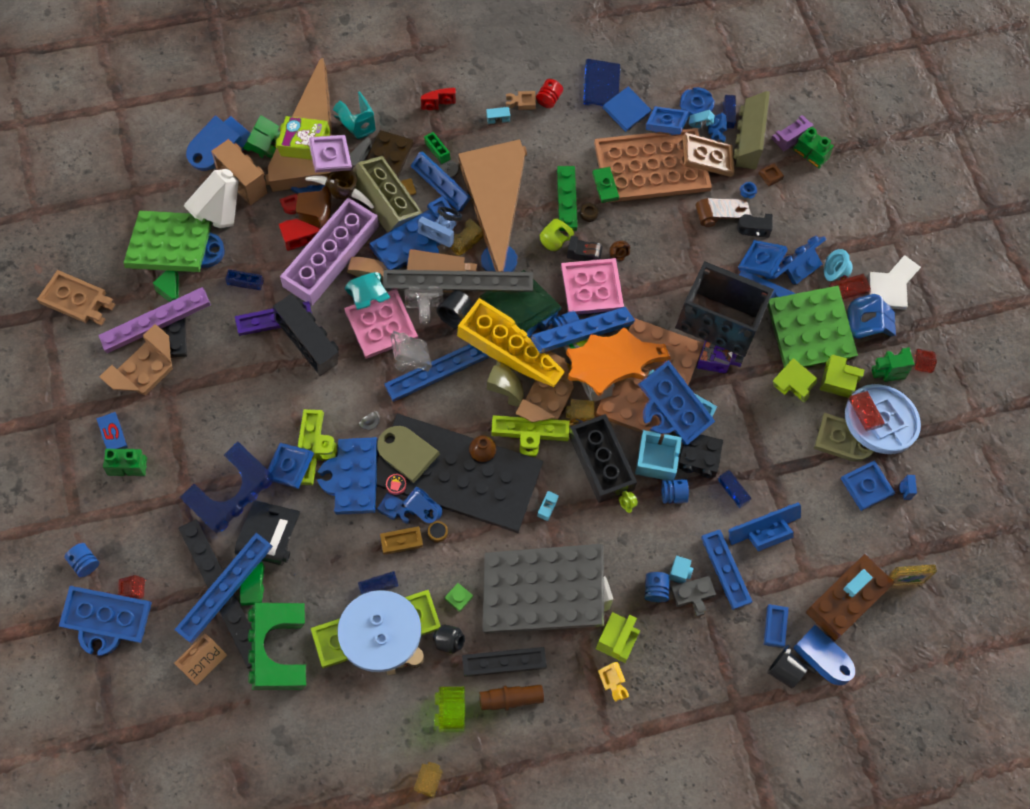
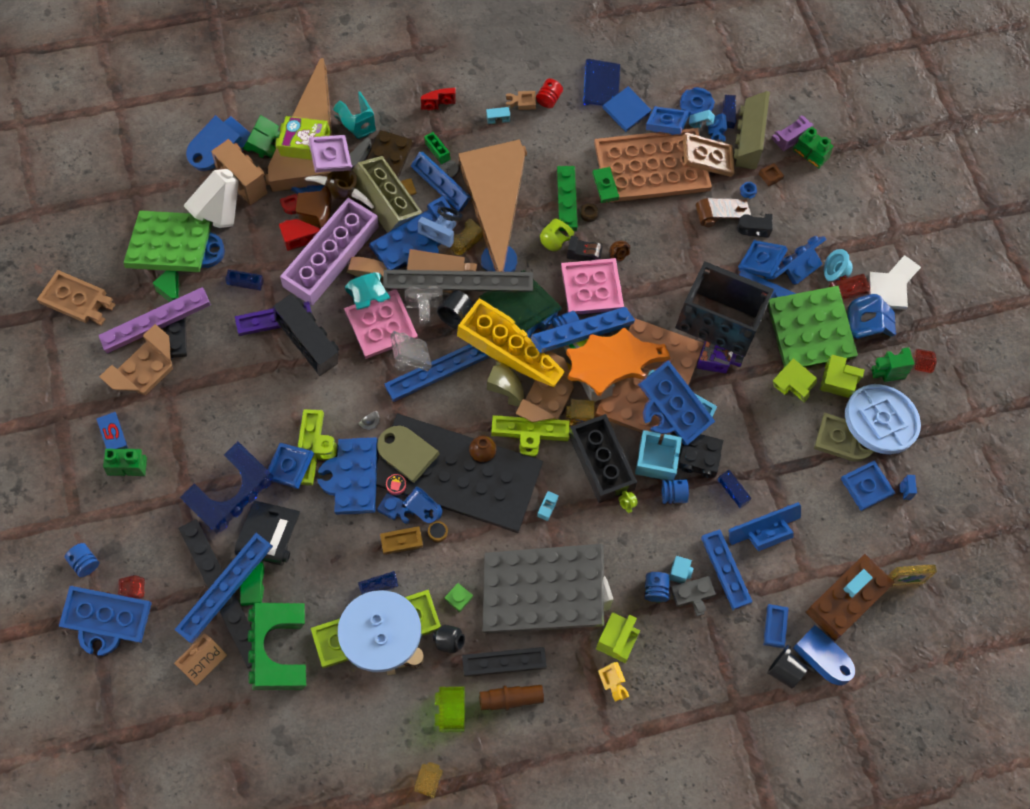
clear red plate [849,391,885,431] -> none

